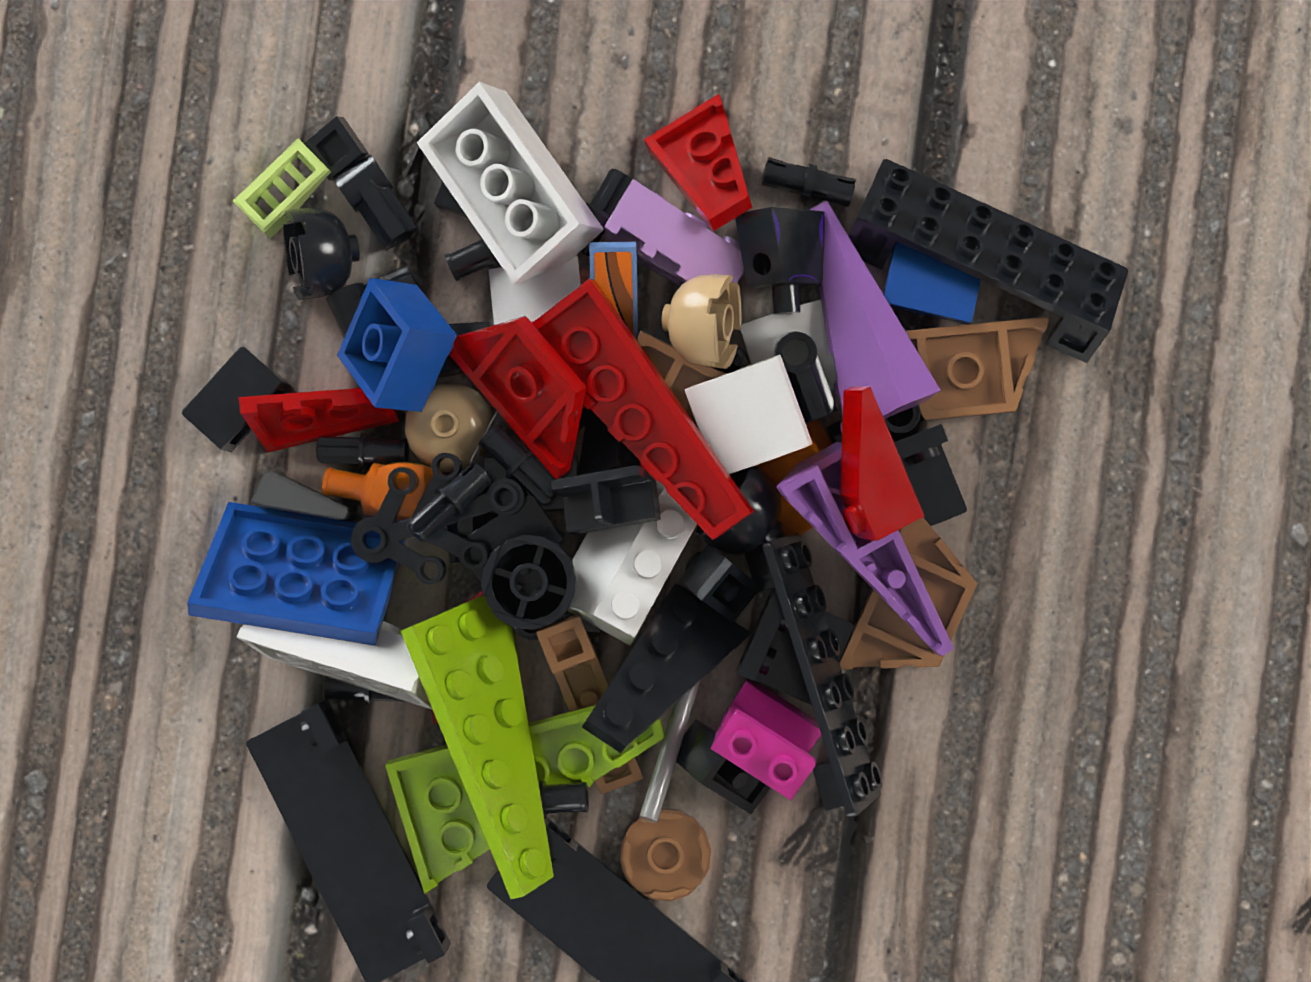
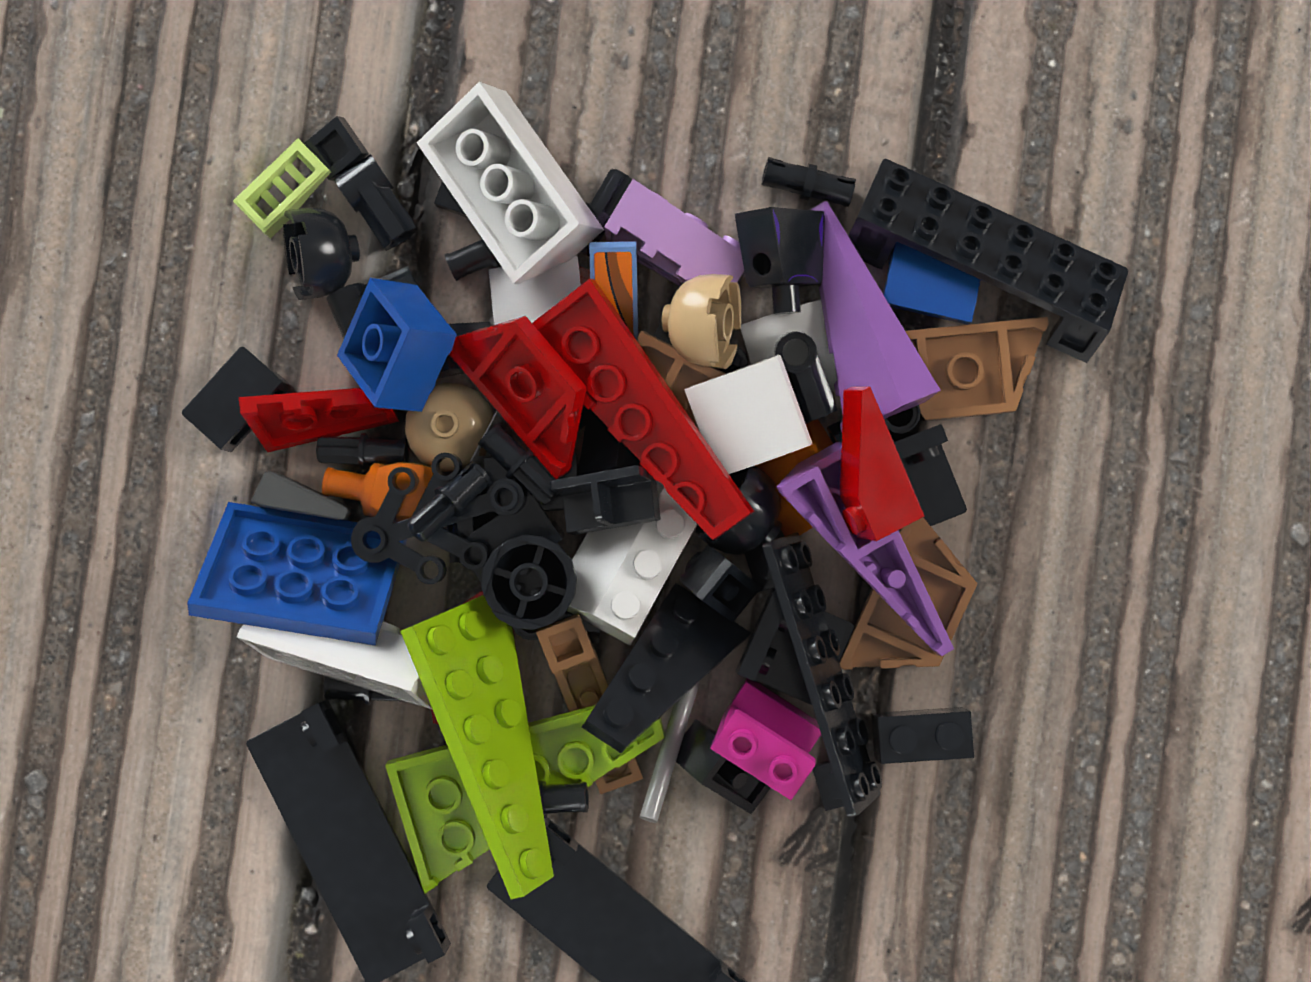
medium nougat tile [620,808,711,901] -> none
red wing [644,94,753,232] -> none
none -> black brick [871,707,974,764]

